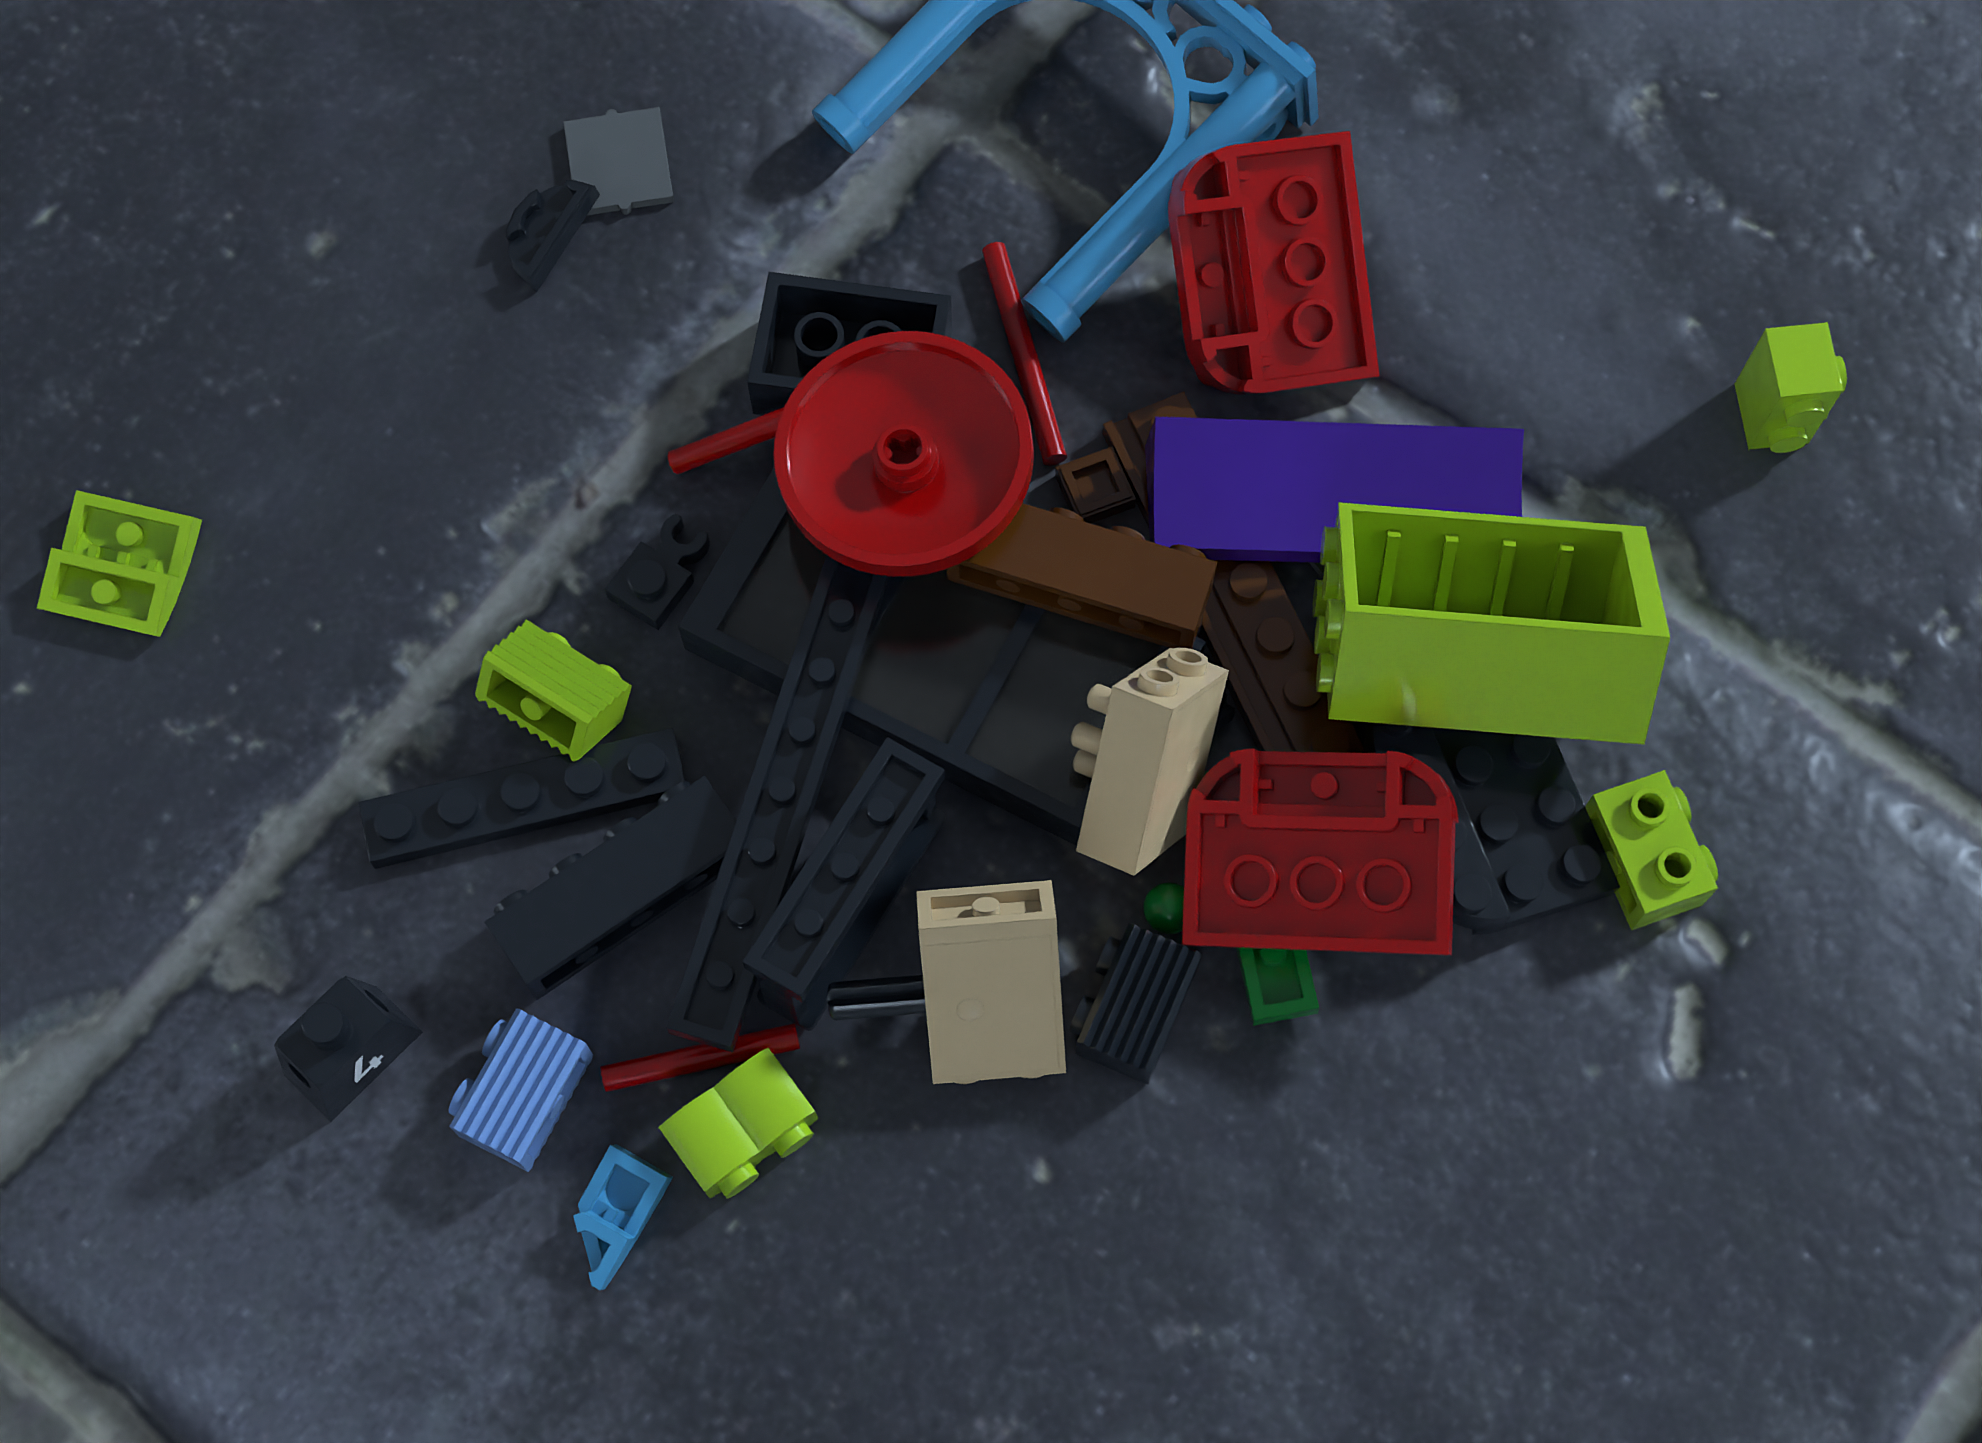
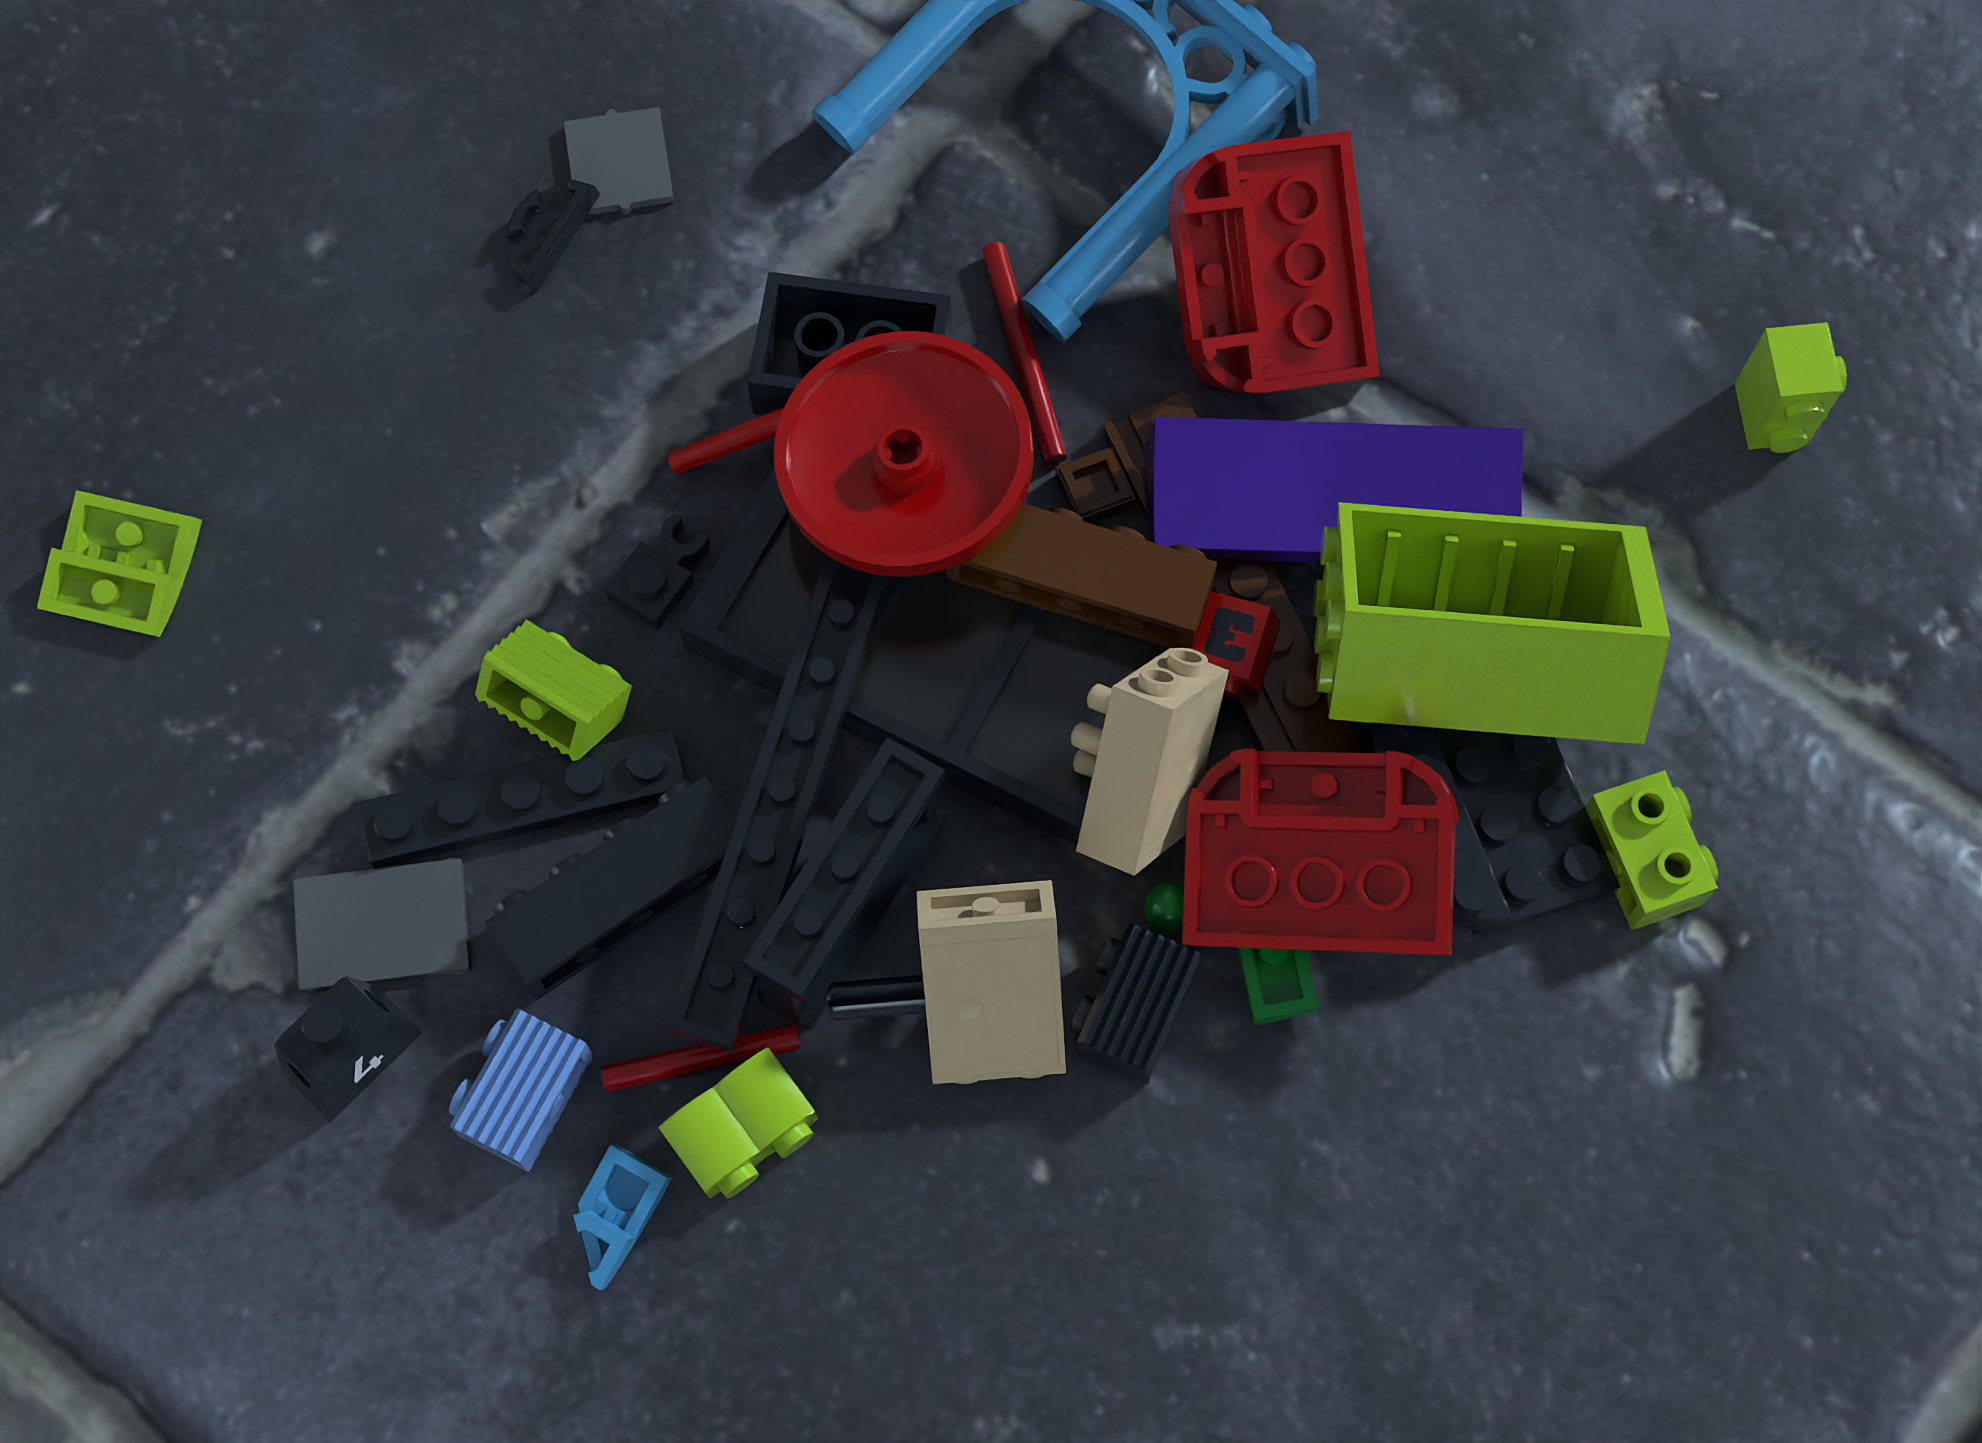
none -> dark grey piece [293,858,471,994]
none -> red brick [1192,591,1281,698]

